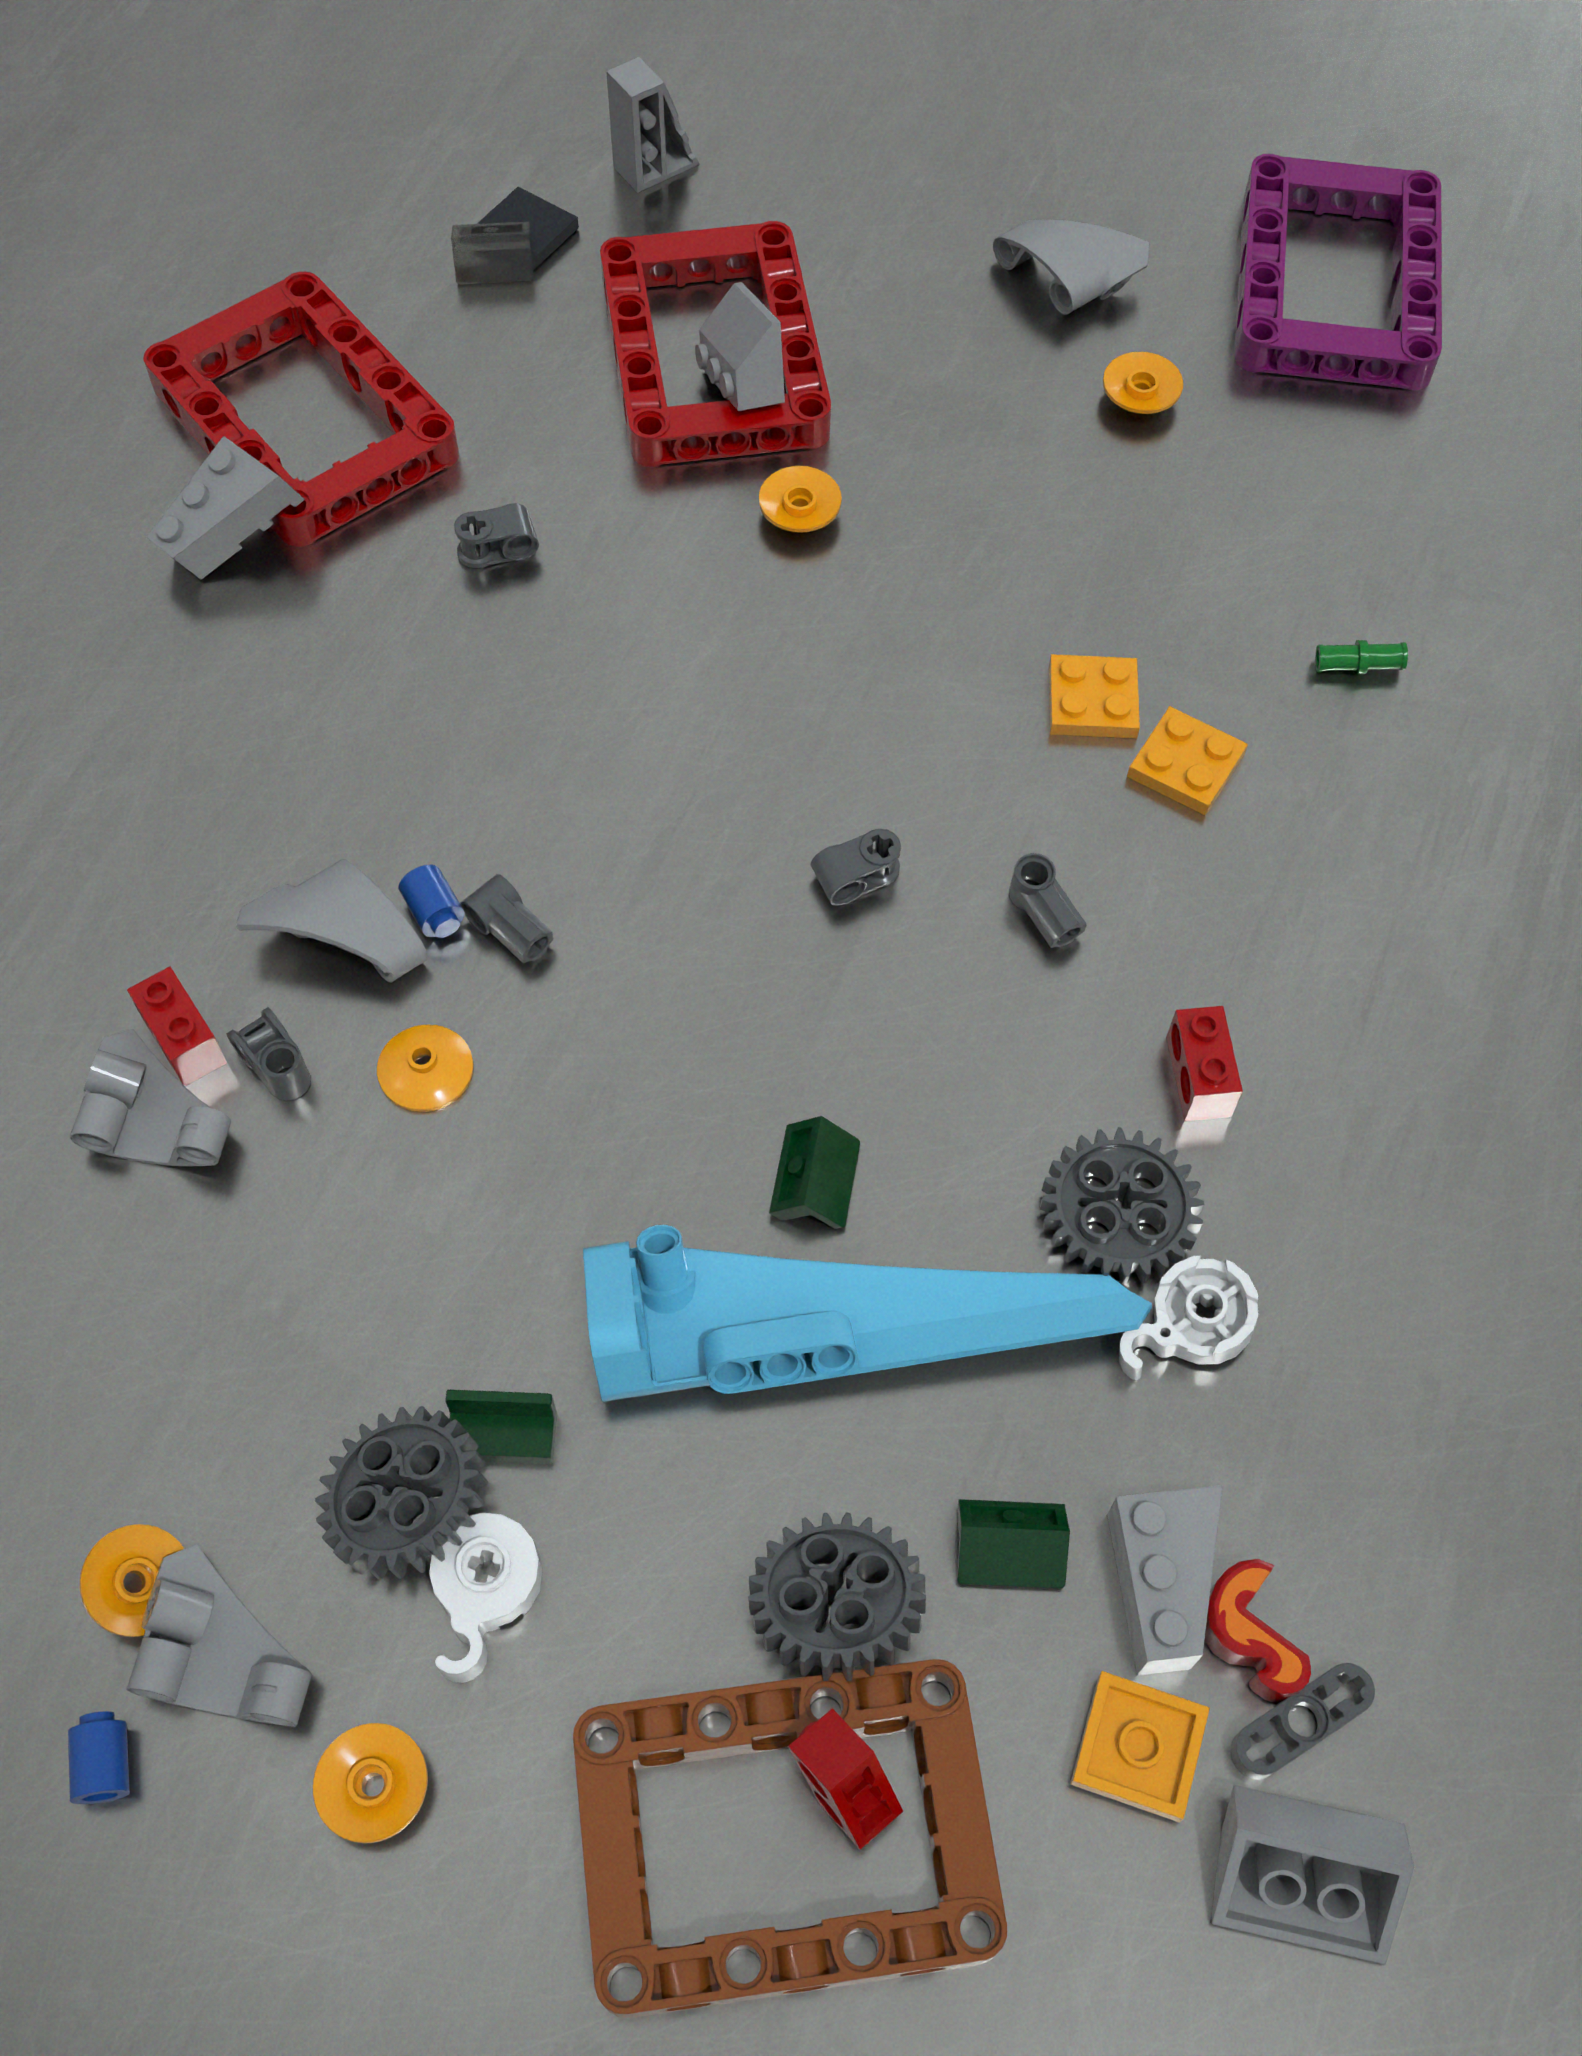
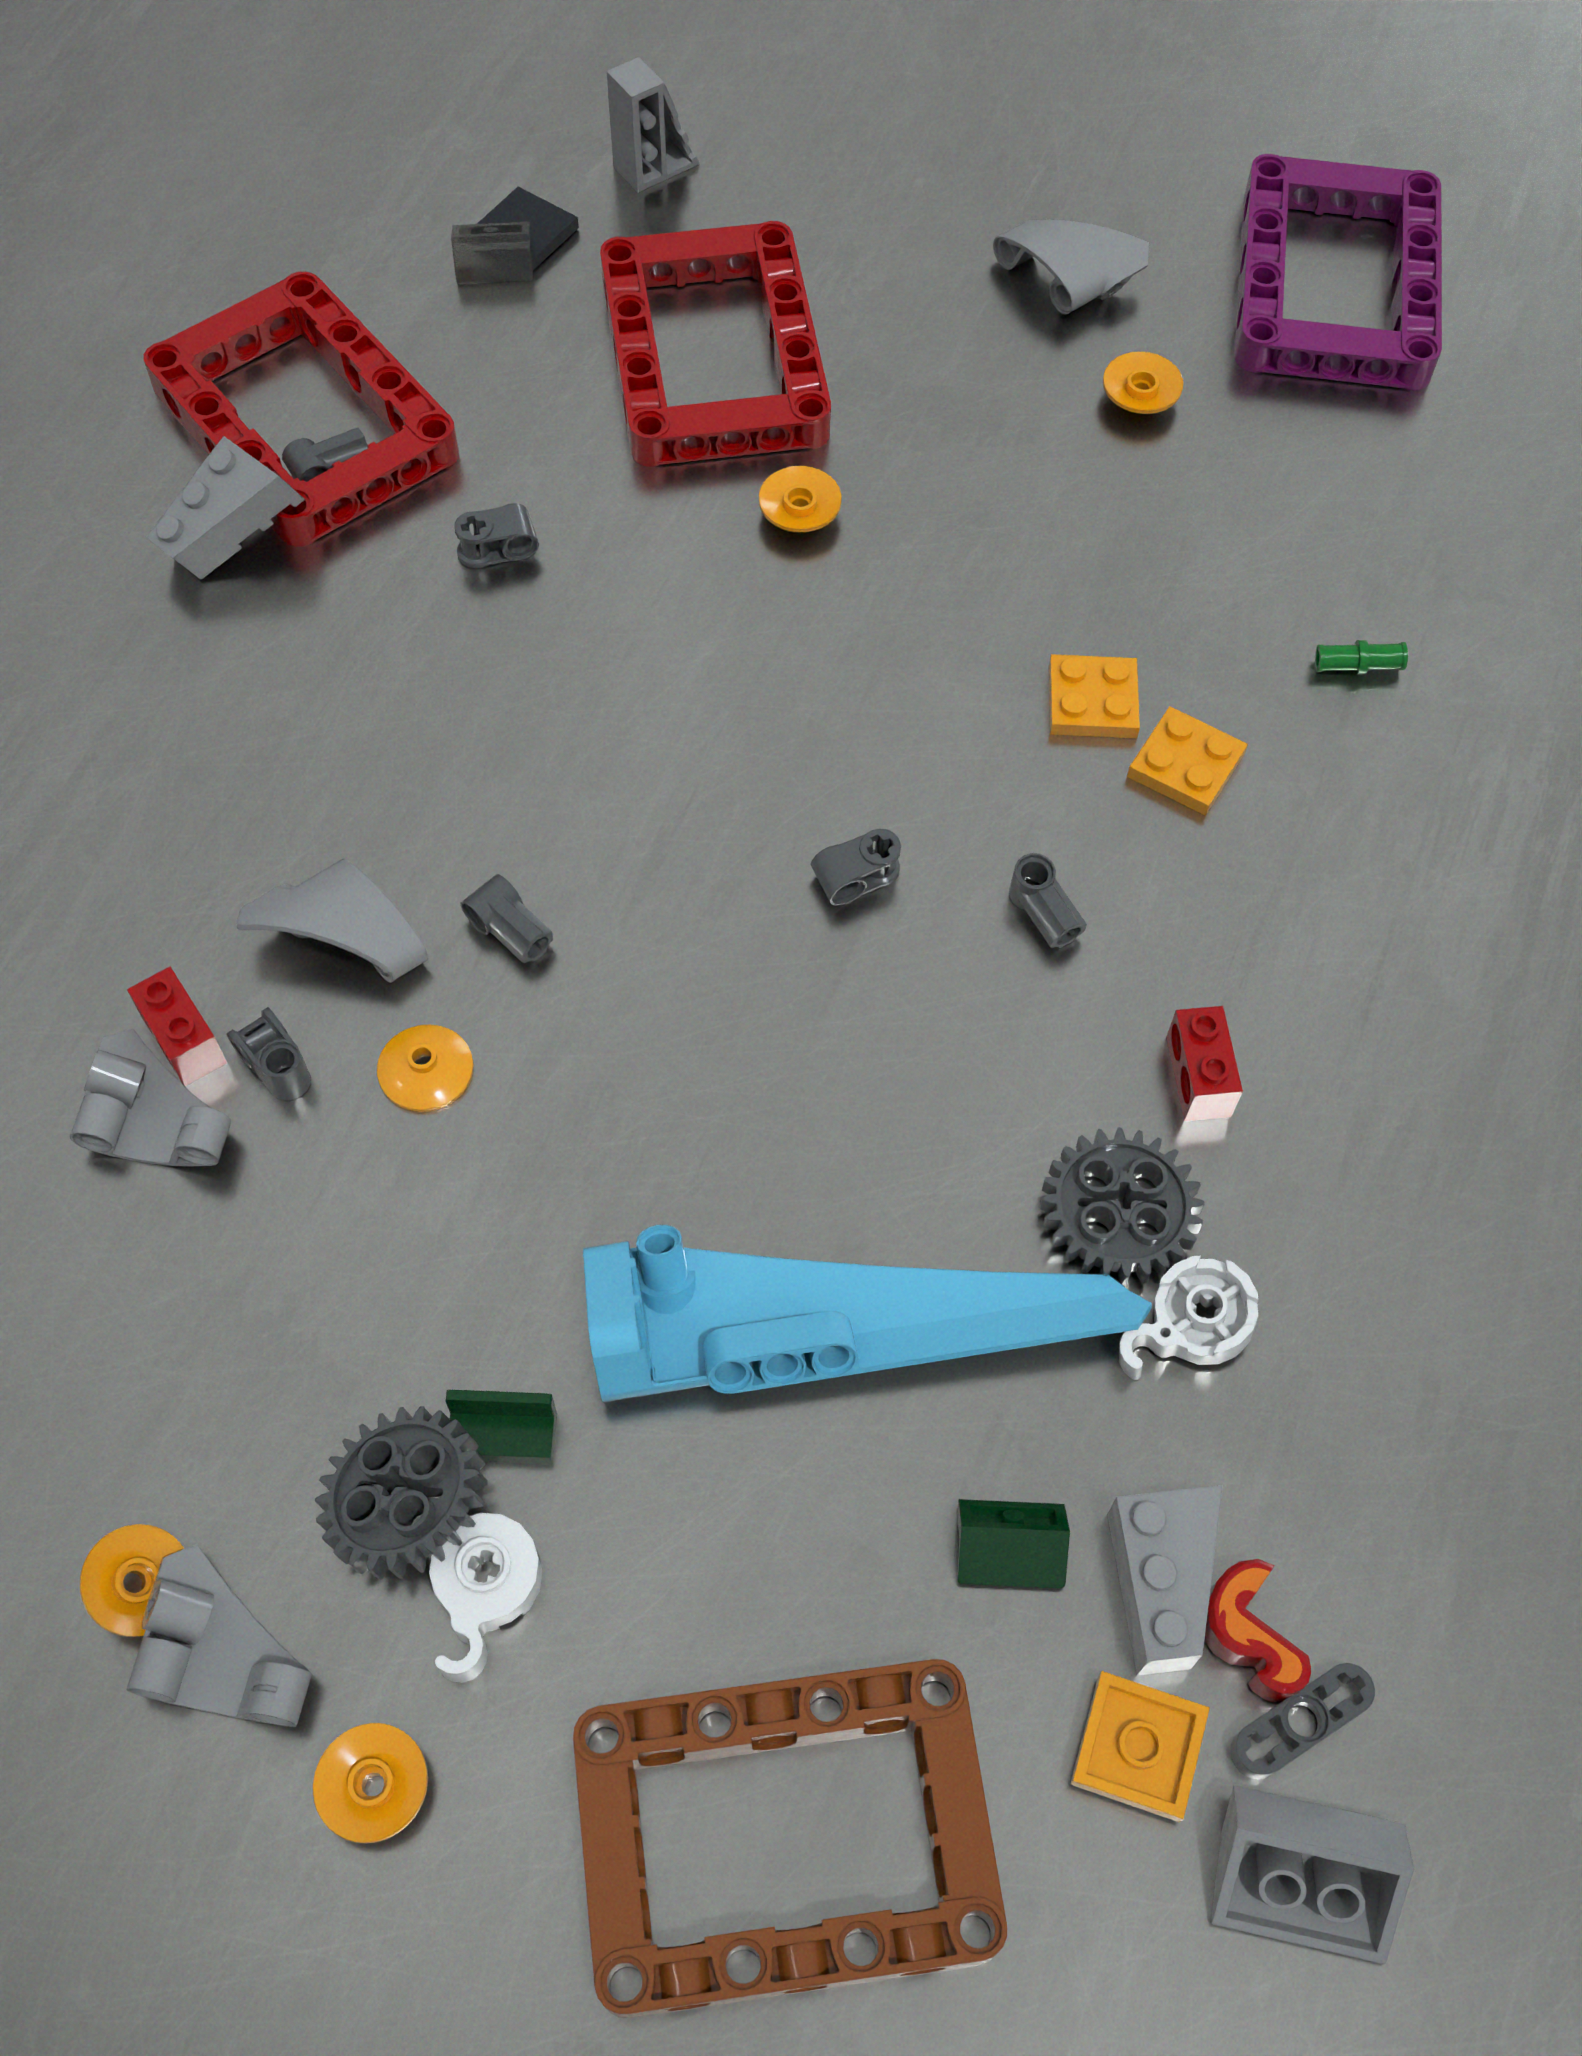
blue brick [68,1711,130,1804] -> none
blue brick [398,865,465,938] -> none
light grey slope [695,282,785,411] -> none
dark grey gear [748,1512,926,1681] -> none
dark green panel [769,1116,860,1229] -> none
red brick [788,1708,903,1850] -> none
none -> dark grey piece [282,427,368,482]

